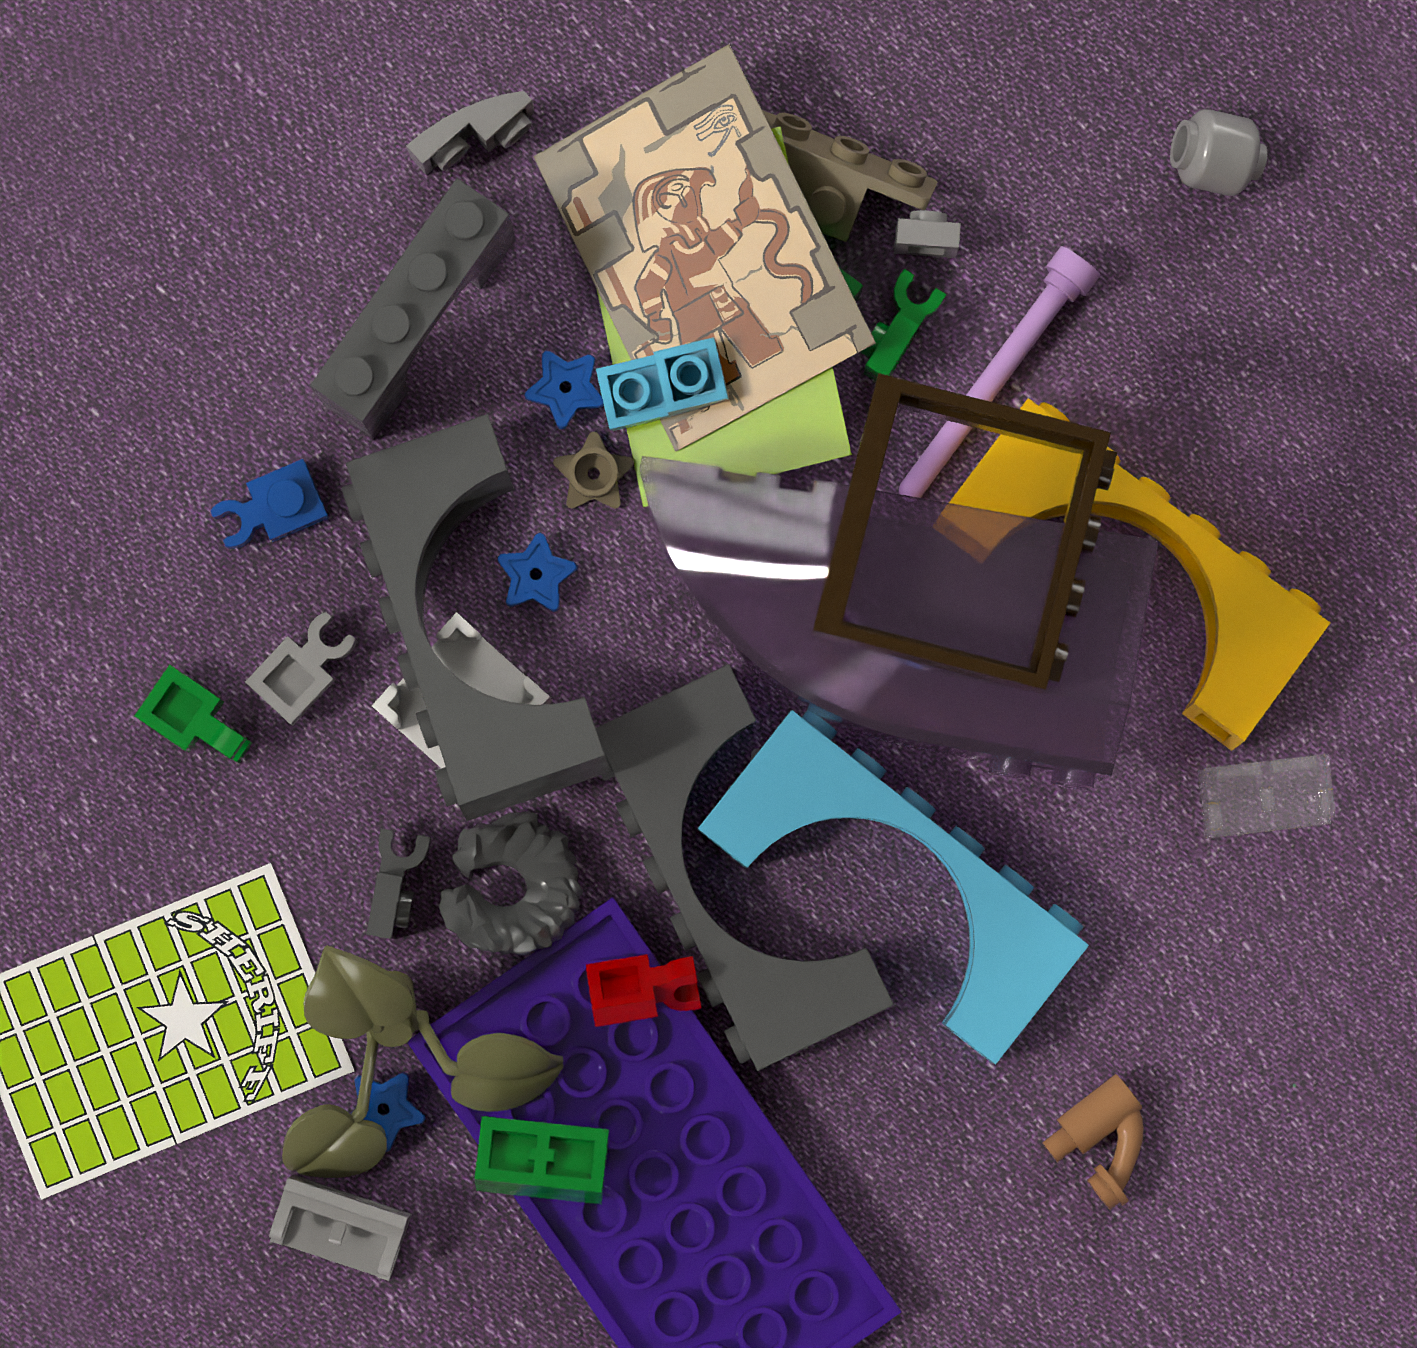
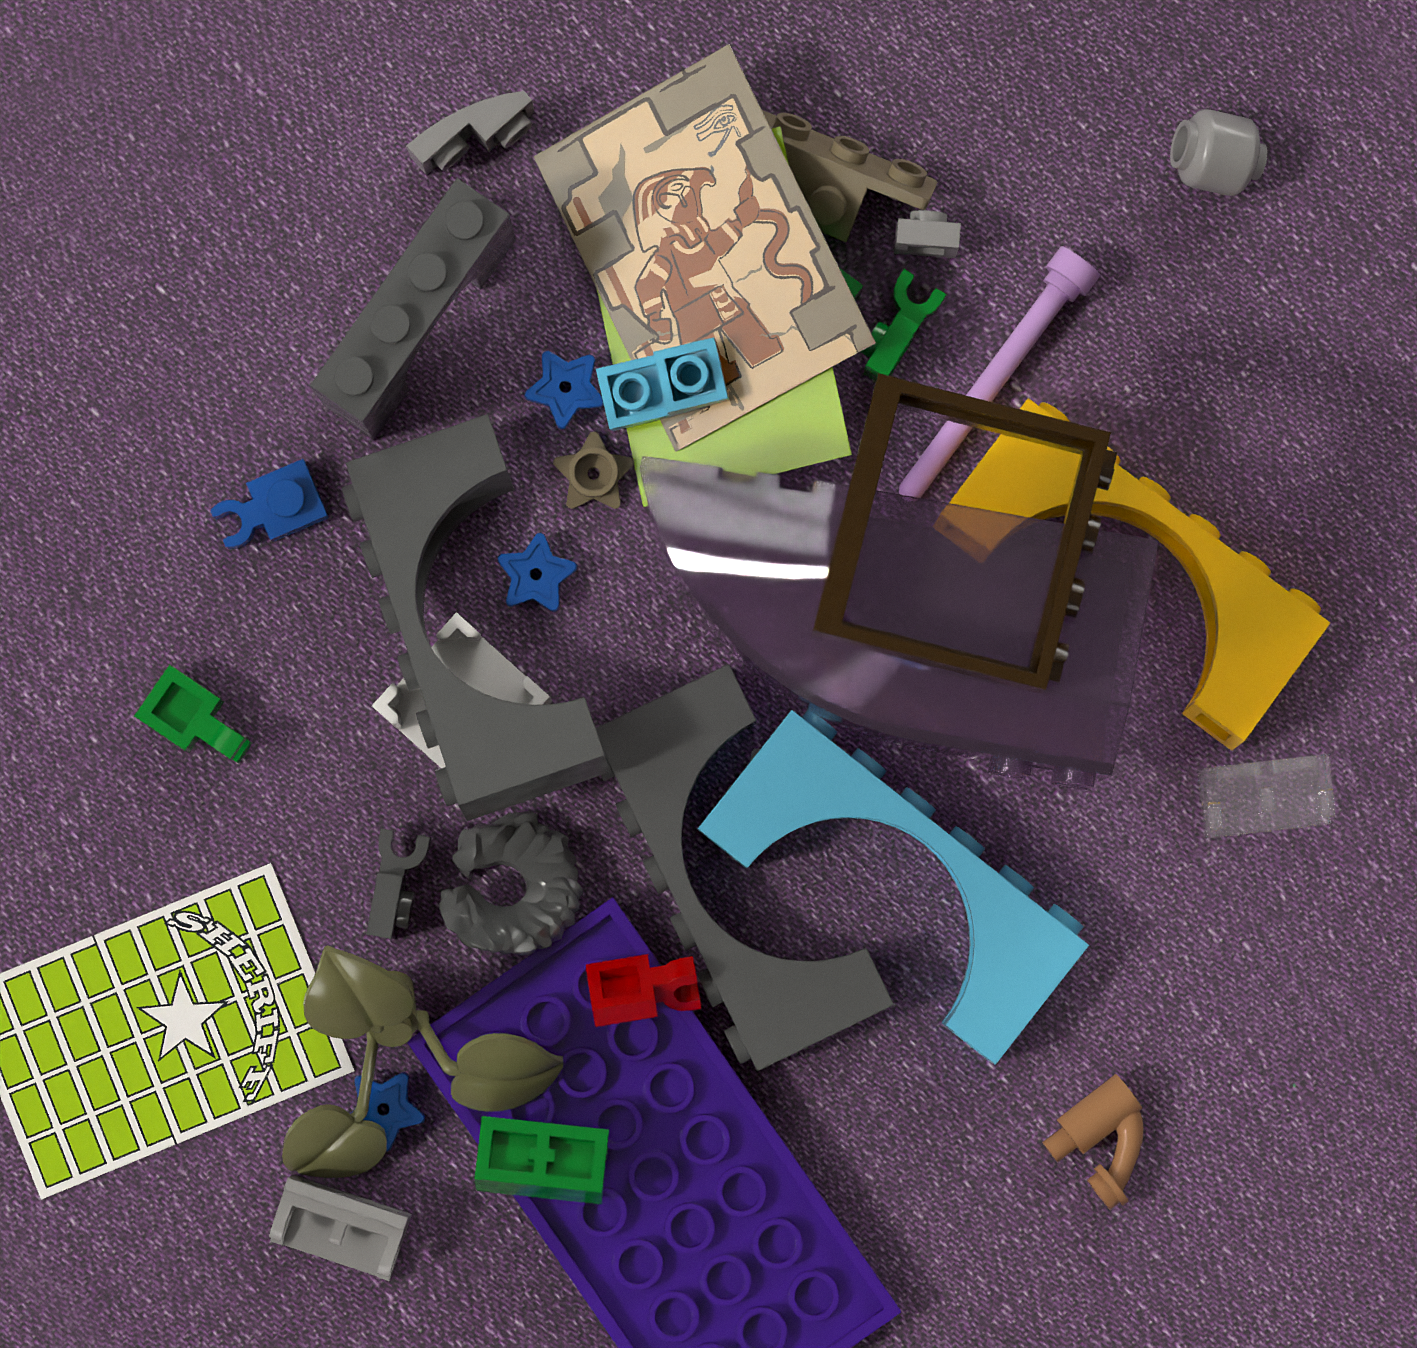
light grey plate [245,612,357,726] -> none

